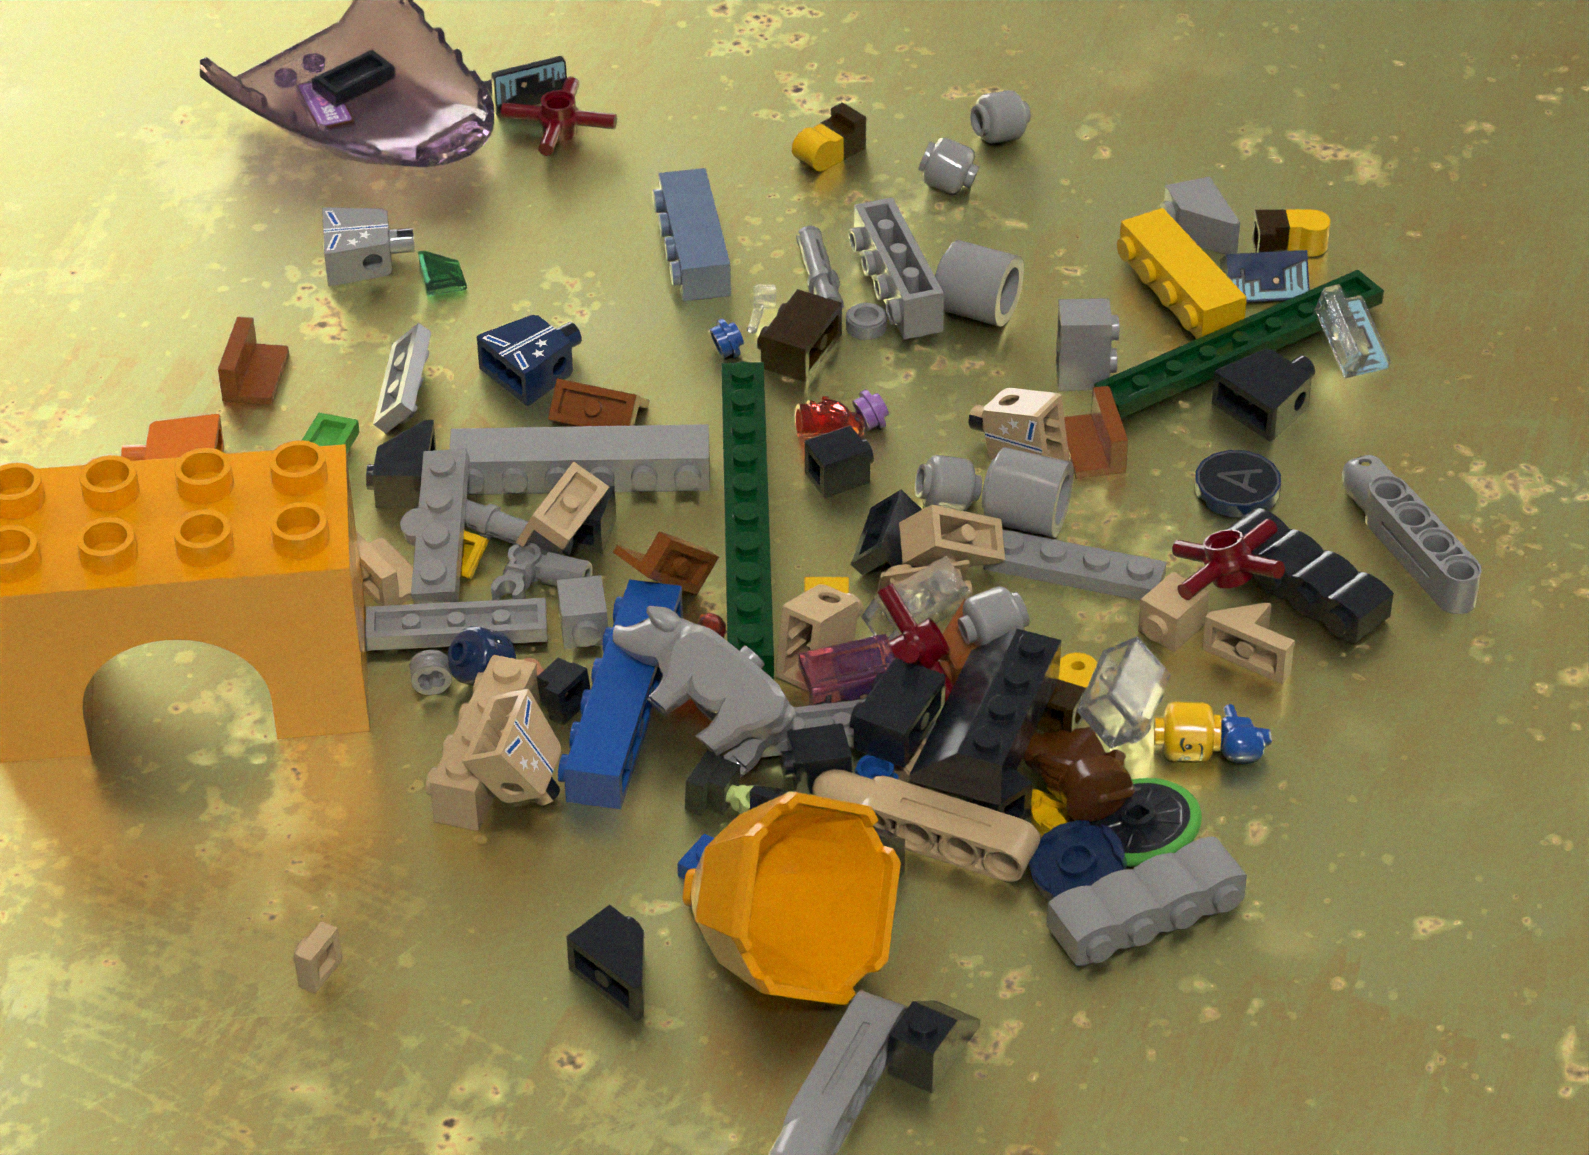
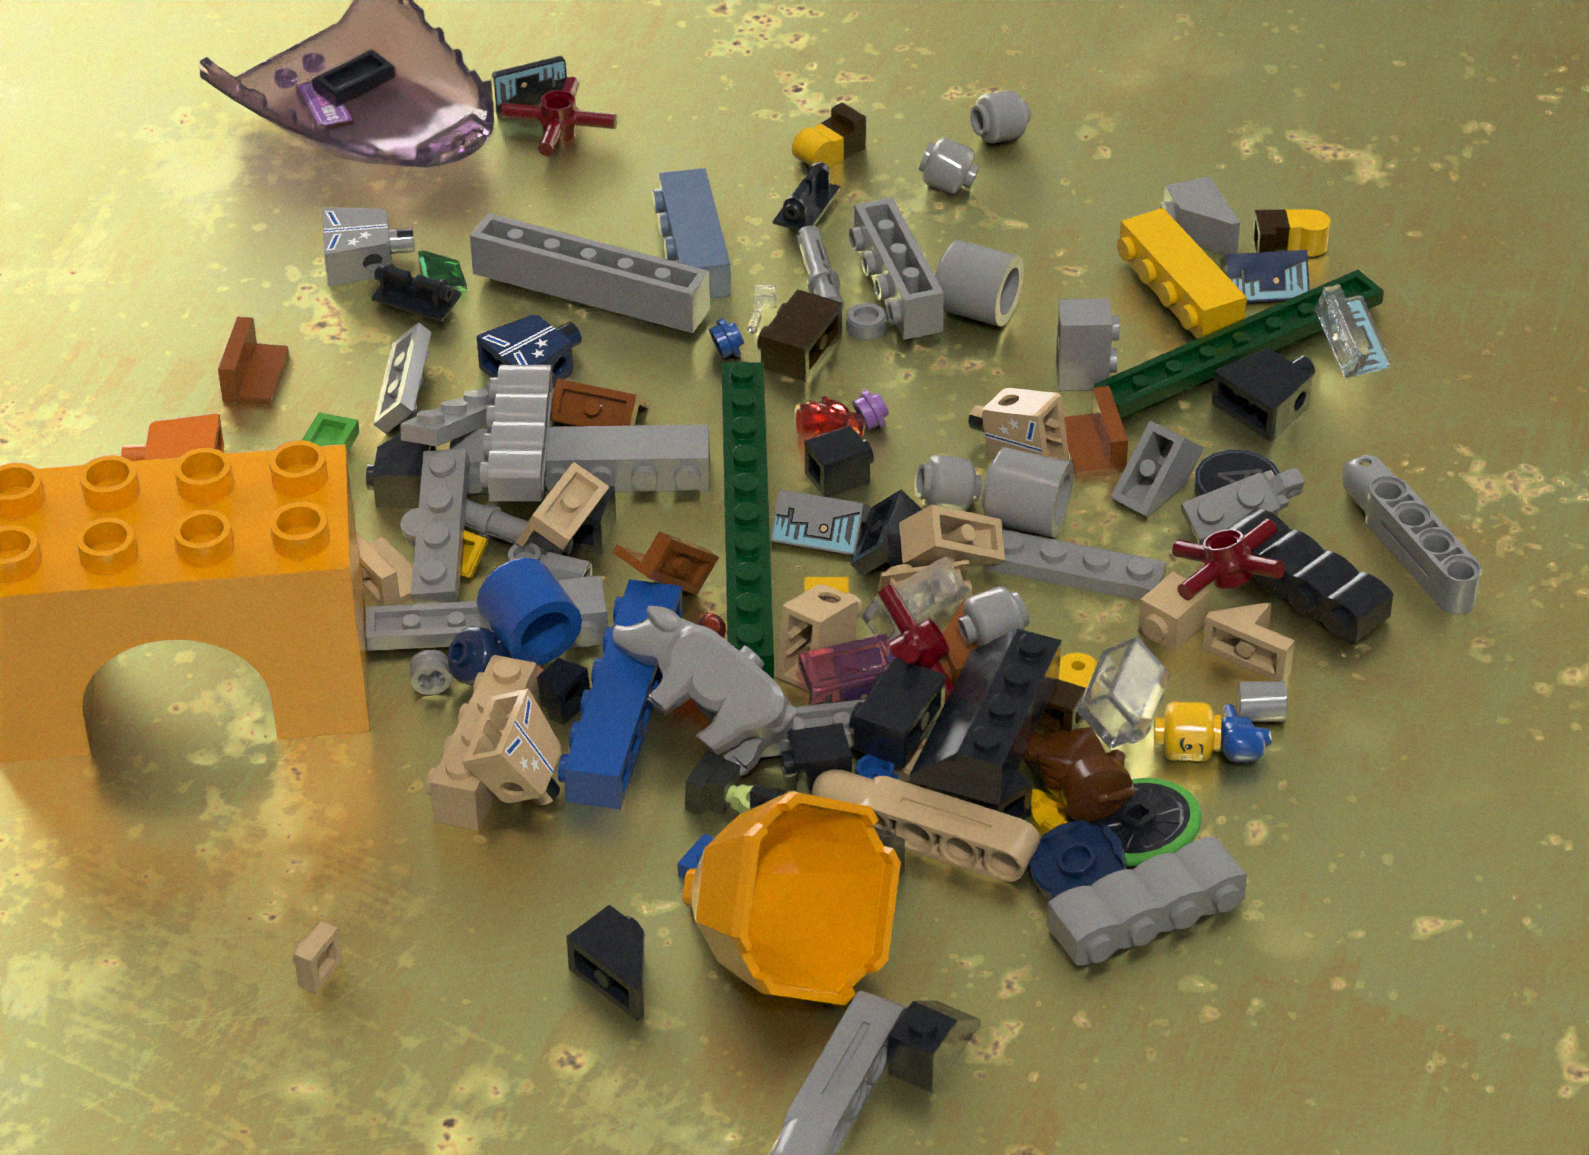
none -> black hinge [371,263,462,322]
none -> light grey plate [401,381,495,446]
none -> light grey brick [470,213,710,333]
none -> blue piece [476,557,582,665]
none -> light grey brick [480,365,553,501]
none -> panel [770,489,871,555]
none -> black hinge [773,162,841,231]
none -> light grey slope [1110,420,1204,517]
none -> light grey hinge [1181,468,1305,544]
none -> light grey piece [1236,681,1287,722]

